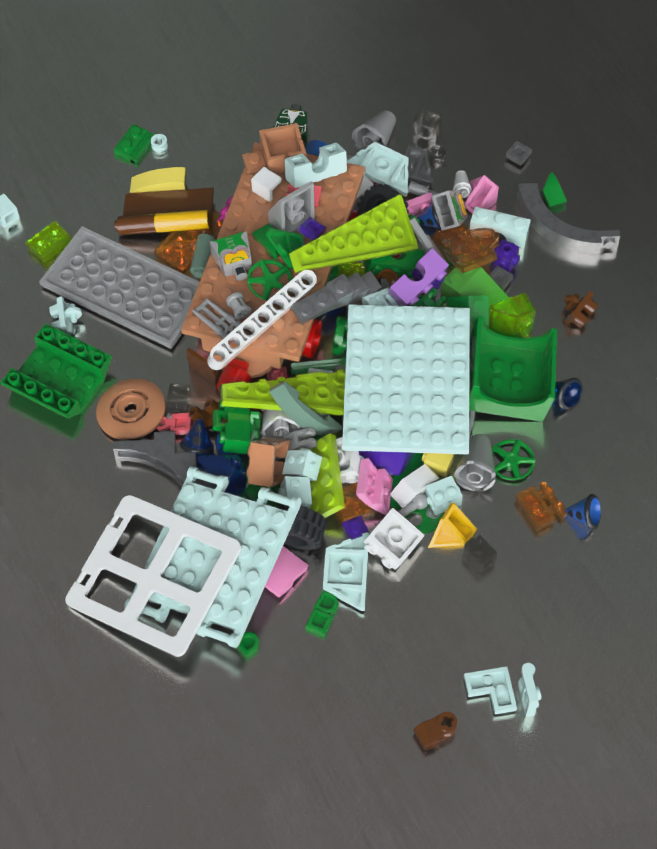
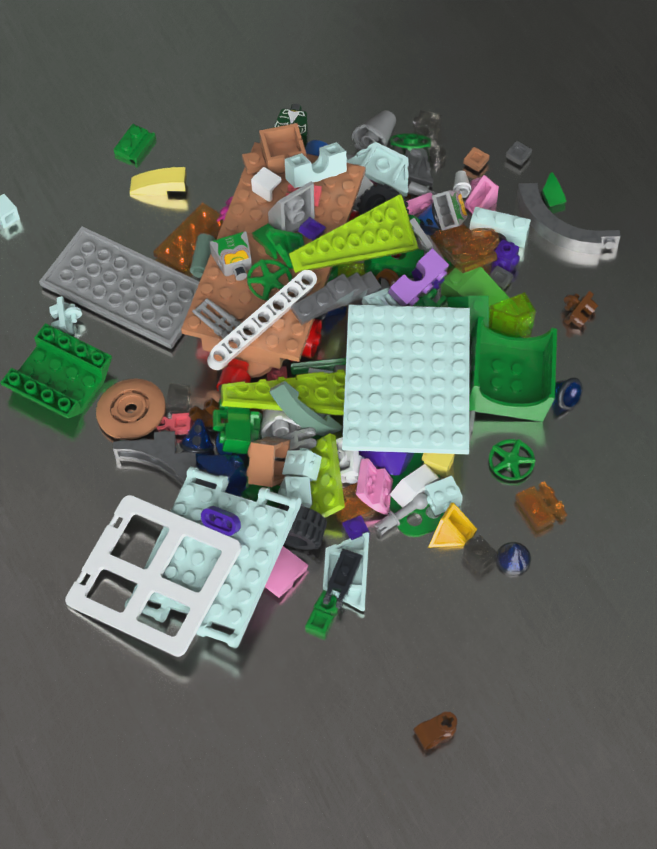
clear neon green plate [25,221,73,263] -> none
reddish brown door [114,187,214,235] -> none
light aqua bush [151,134,168,153] -> none
reddish brown piece [186,348,218,386] -> none
light grey bush [226,292,252,320] -> none
green tile [237,632,260,659] -> none
green plate [332,316,348,356] -> none
white plate [363,508,425,570] -> none
light grey cone [454,434,496,491] -> none
light aqua plate [464,666,517,714] -> none
light aqua plate [518,663,541,717] -> none
hat [565,494,601,529] -> none
none -> dark purple plate [201,506,241,536]
none -> black hinge [323,549,363,609]
none -> green wheel [390,133,431,151]
none -> nougat plate [463,147,490,172]
none -> clear blue hat [496,542,531,575]

